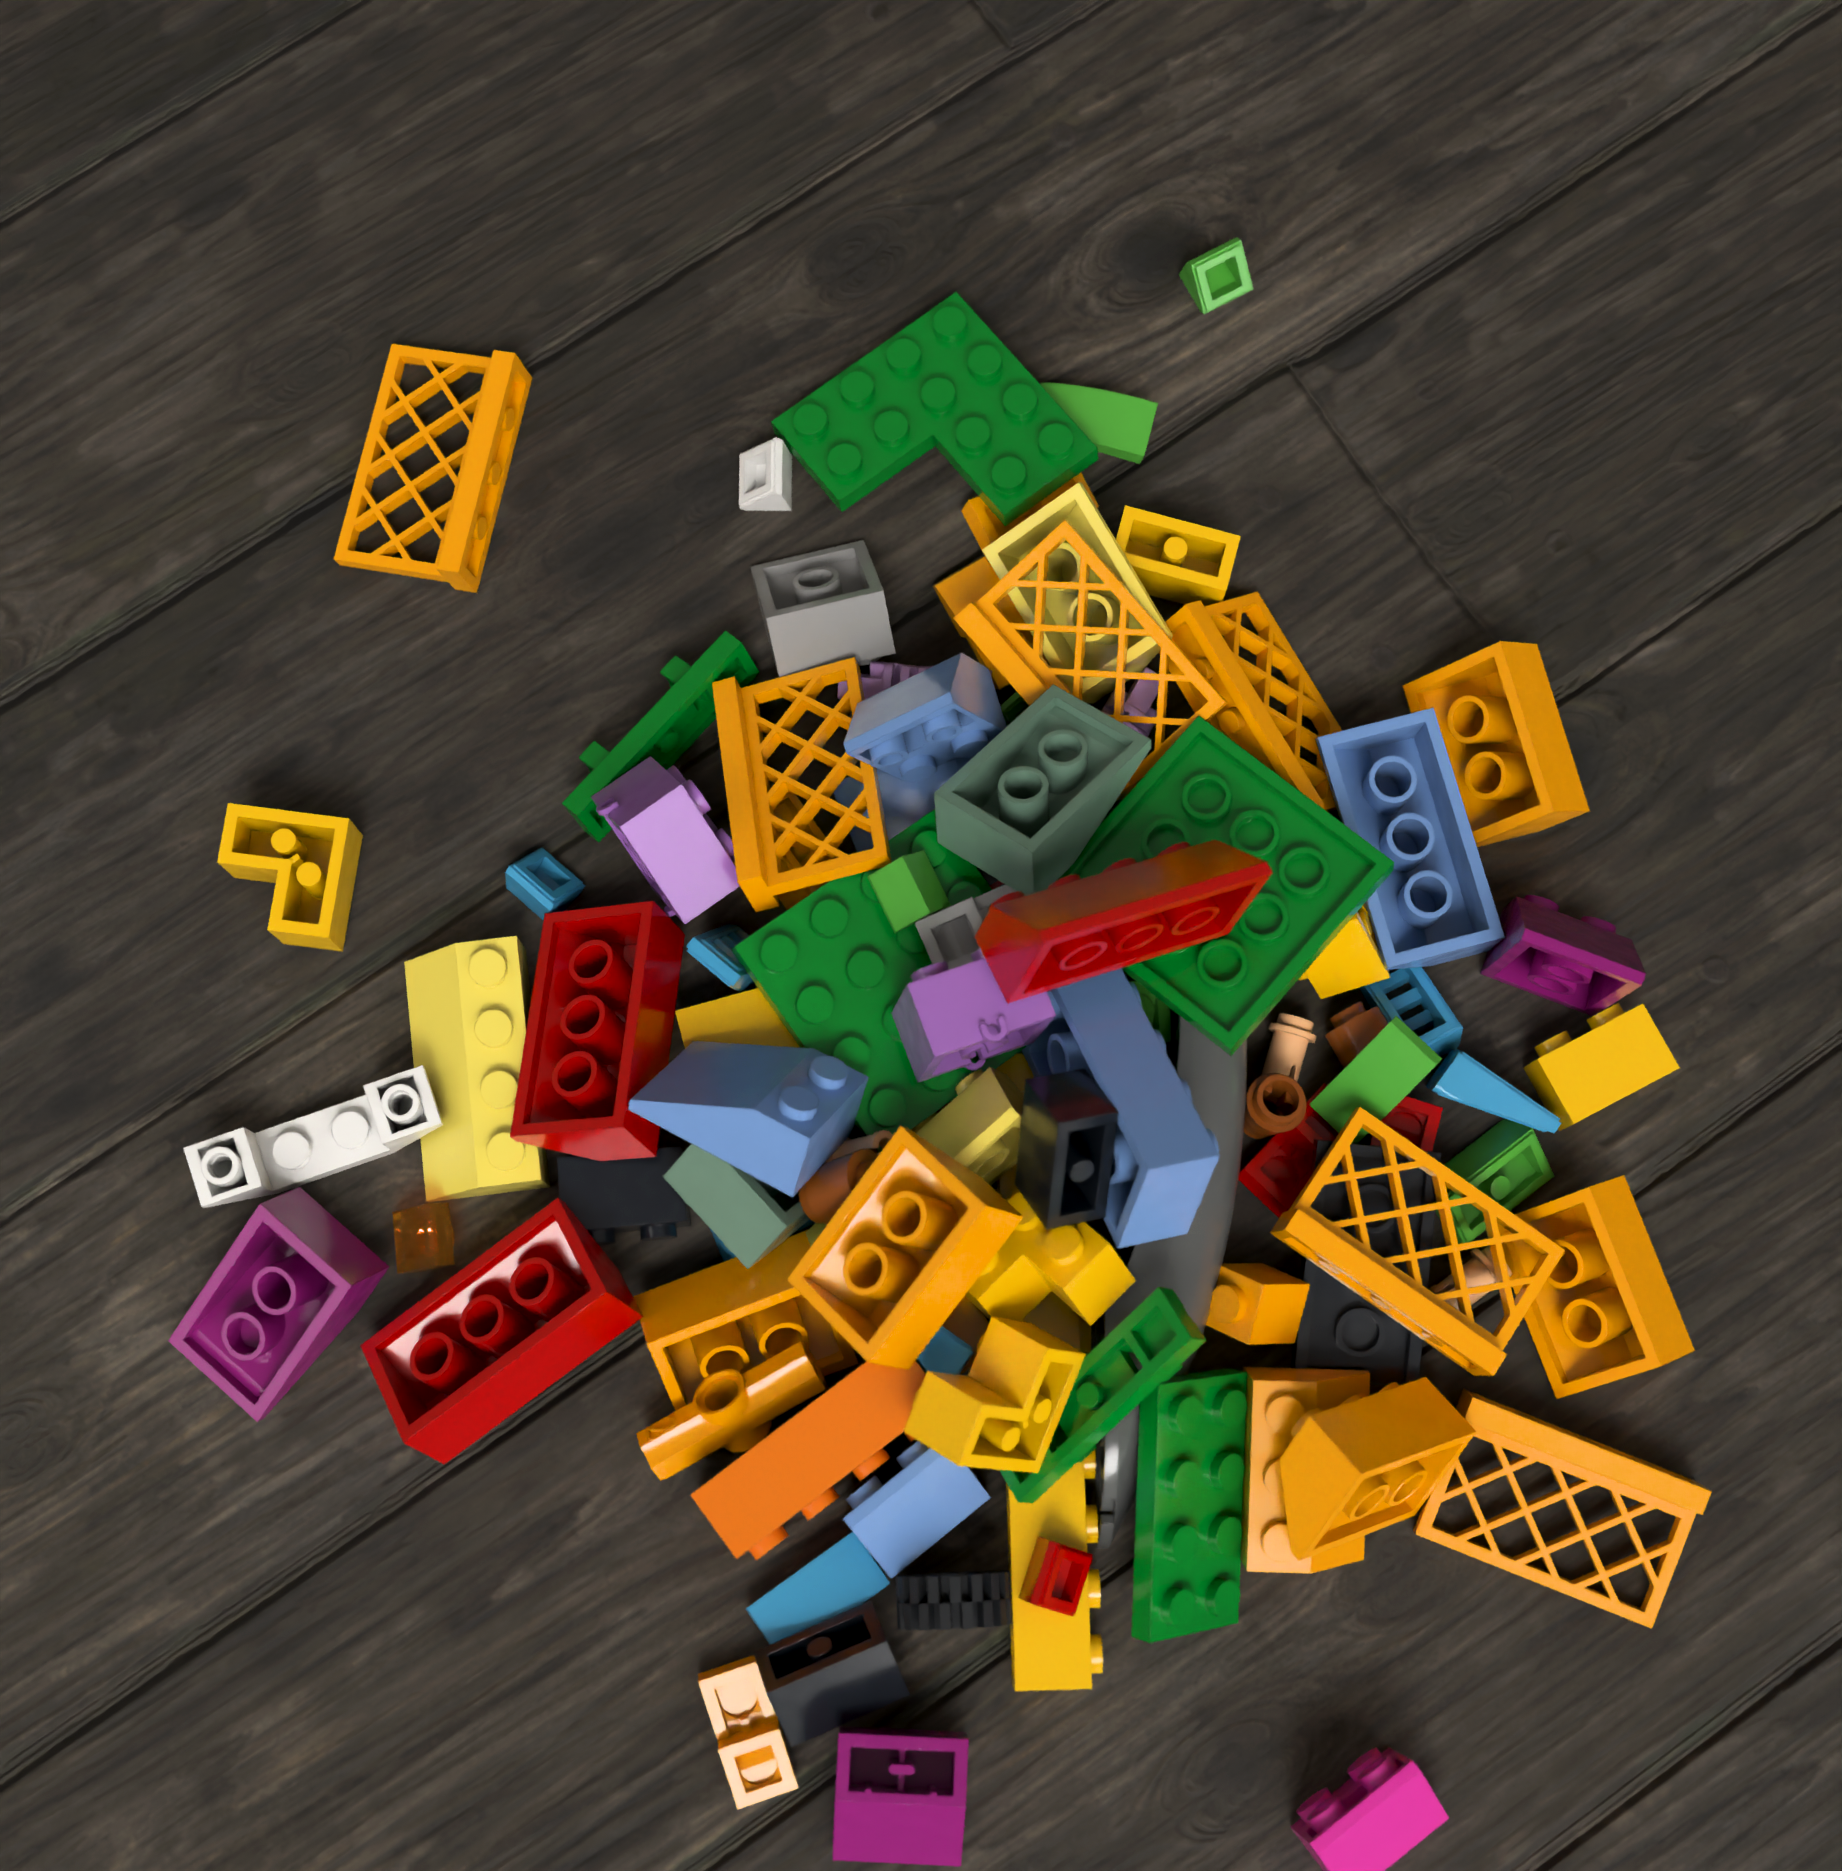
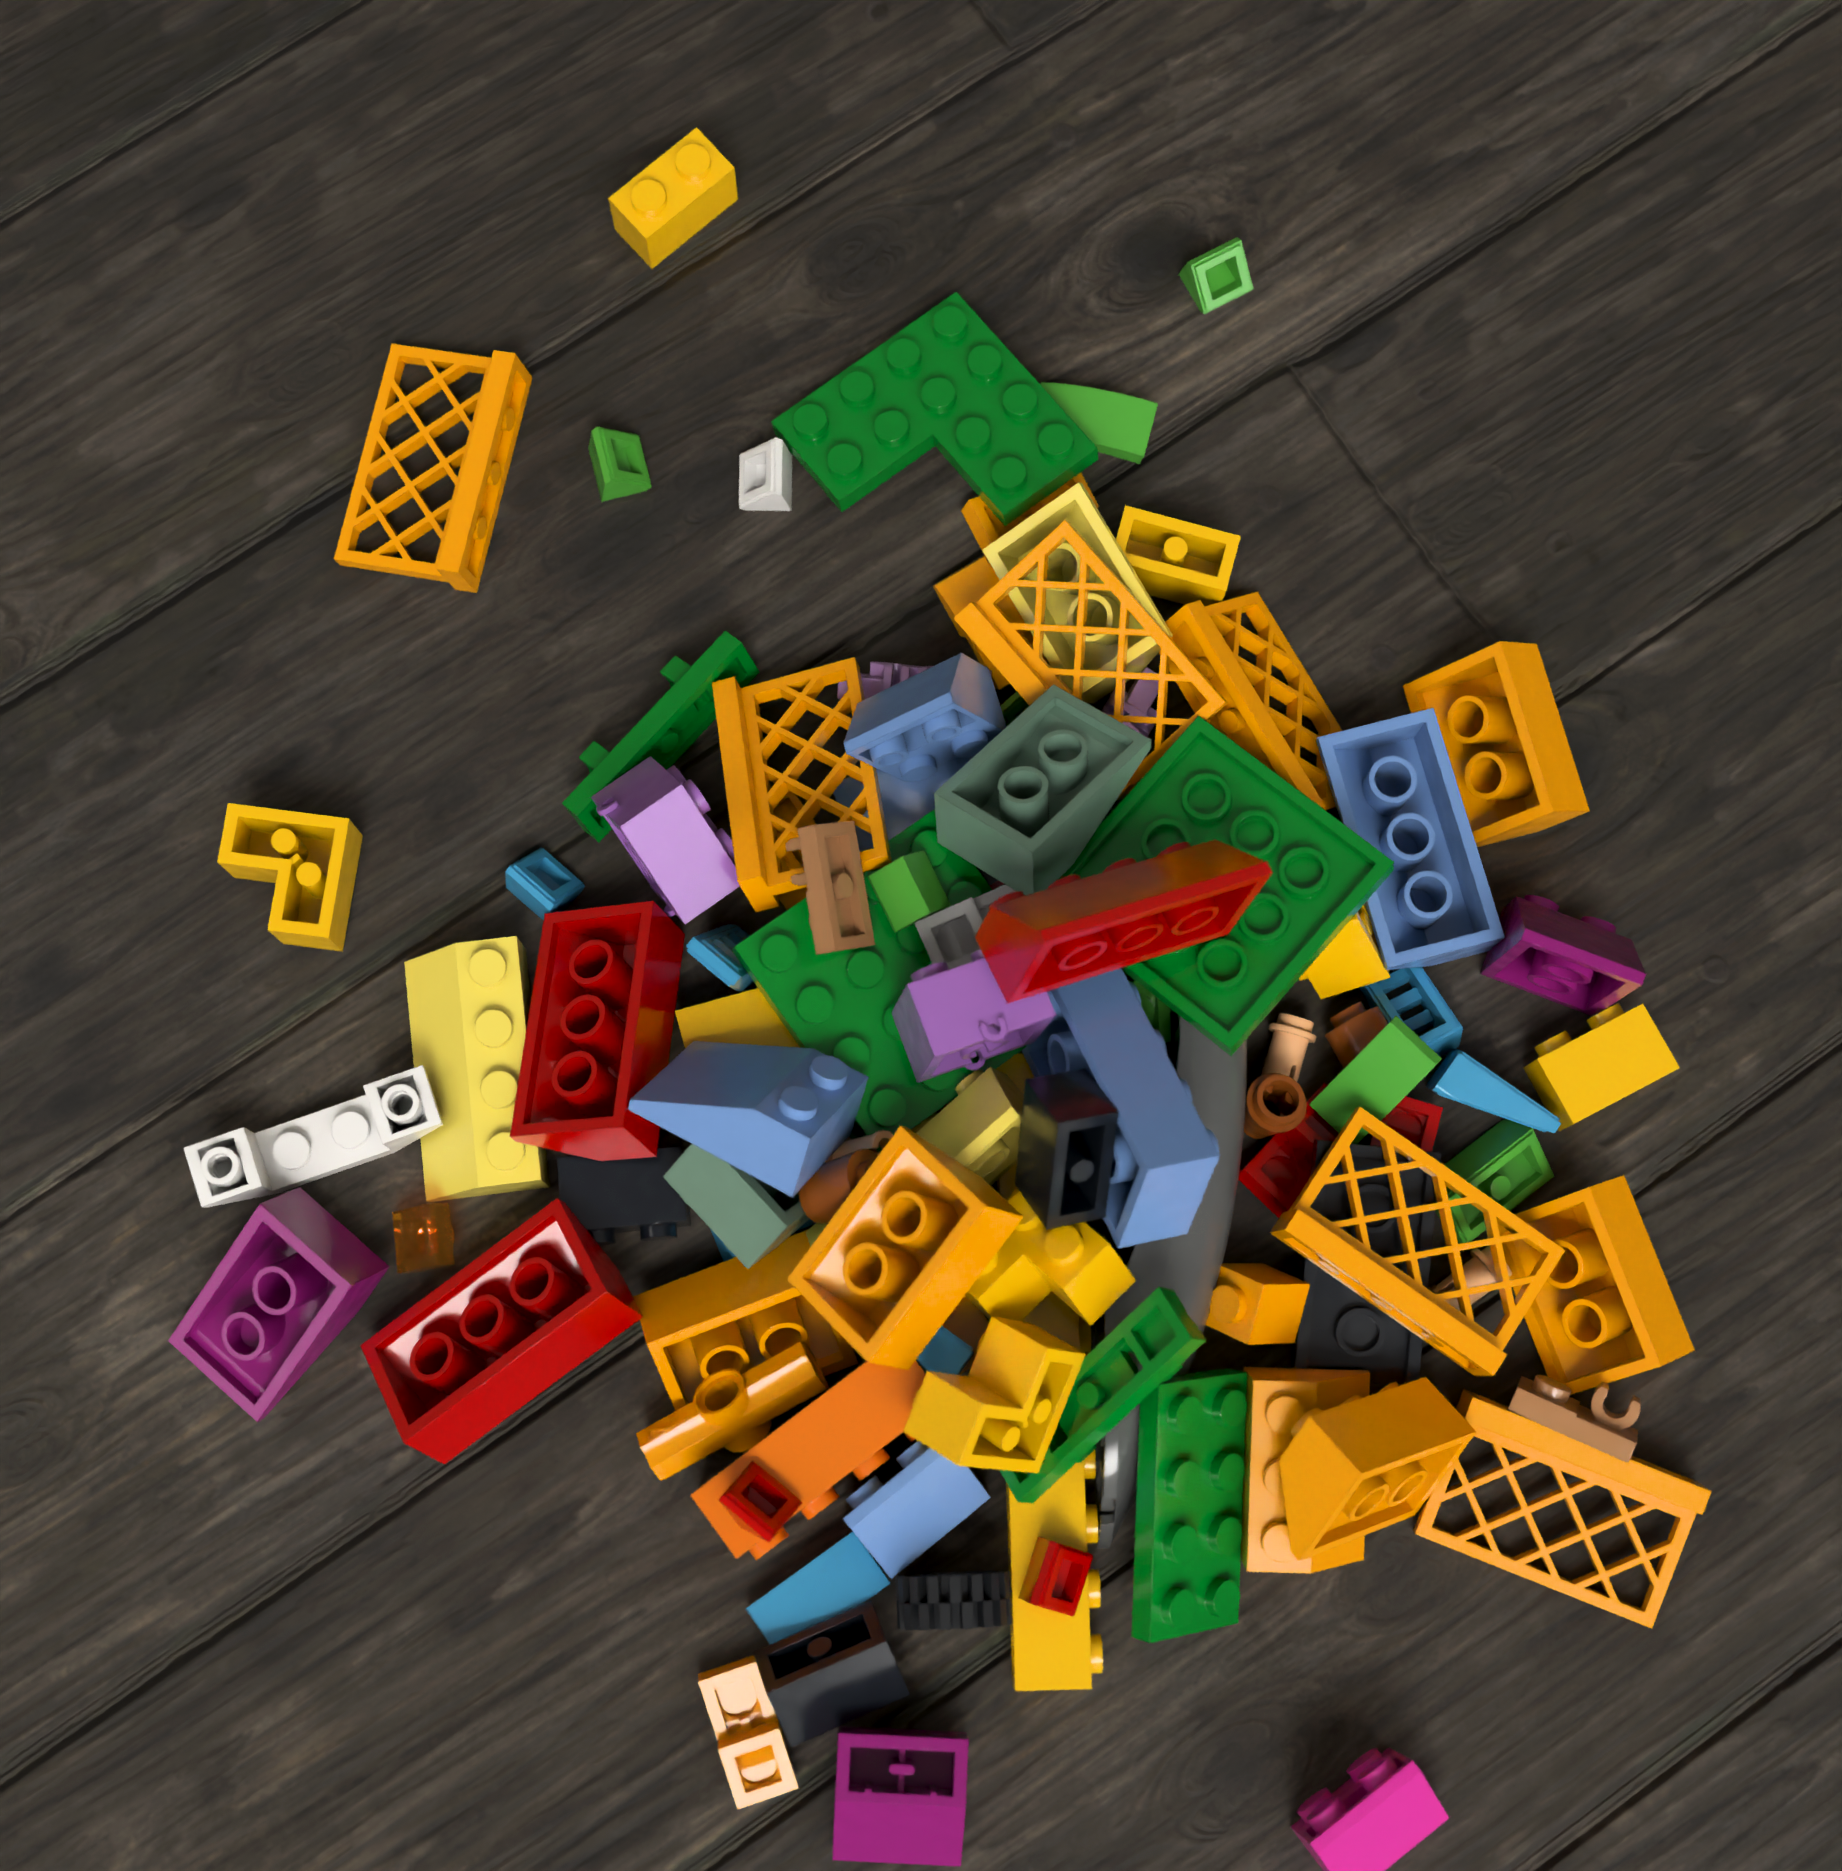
light grey slope [750,540,896,677] -> none
none -> bright green slope [588,426,652,502]
none -> yellow brick [608,127,738,269]
none -> red slope [718,1461,802,1542]
none -> medium nougat plate [785,821,875,955]
none -> medium nougat plate [1508,1375,1641,1463]

